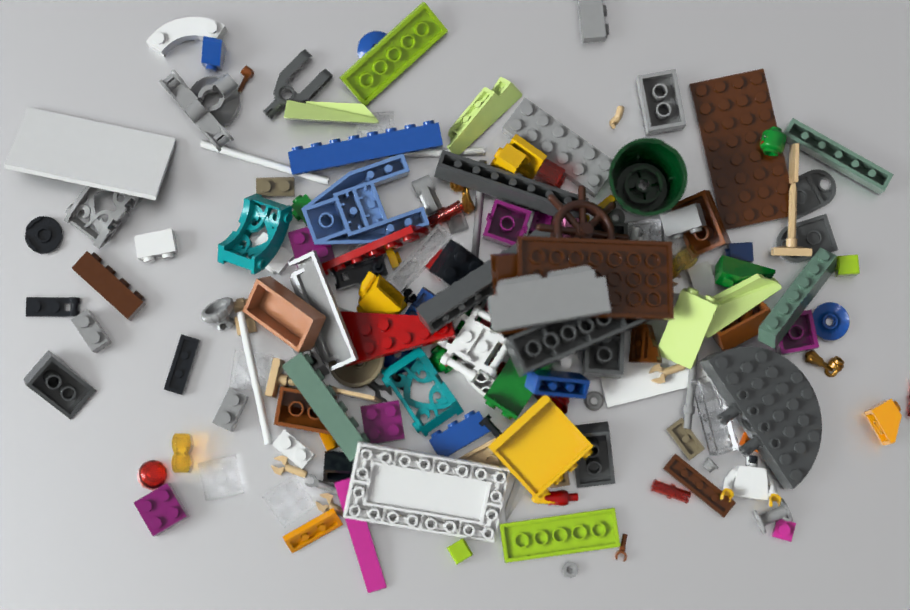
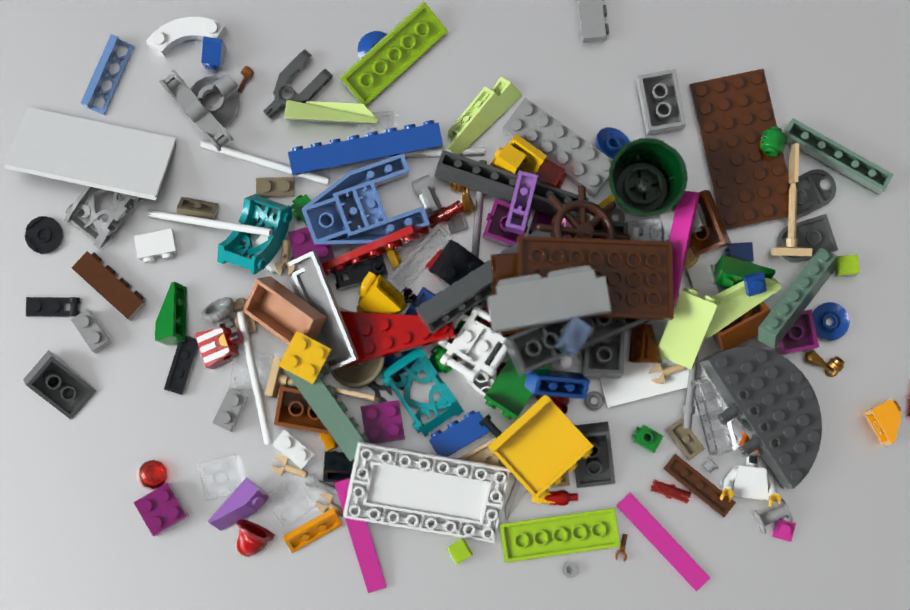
clear yellow brick [171,434,194,473] -> none
tan piece [609,105,624,129] -> none
none -> medium blue fence [81,34,135,115]
none -> white piece [147,209,272,236]
none -> green slope [155,282,187,346]
none -> dark tan plate [176,197,218,220]
none -> torso [195,327,244,369]
none -> medium lavender slope [208,477,269,531]
none -> red piece [236,519,275,557]
none -> tan bar [275,239,295,276]
none -> yellow plate [278,331,332,384]
none -> medium lavender slope [504,171,538,235]
none -> sand blue piece [554,317,594,357]
none -> blue dish [596,127,630,159]
none -> dark pink tile [616,492,710,591]
none -> green brick [632,424,664,453]
none -> dark pink tile [668,191,700,307]
none -> blue plate [743,271,767,297]

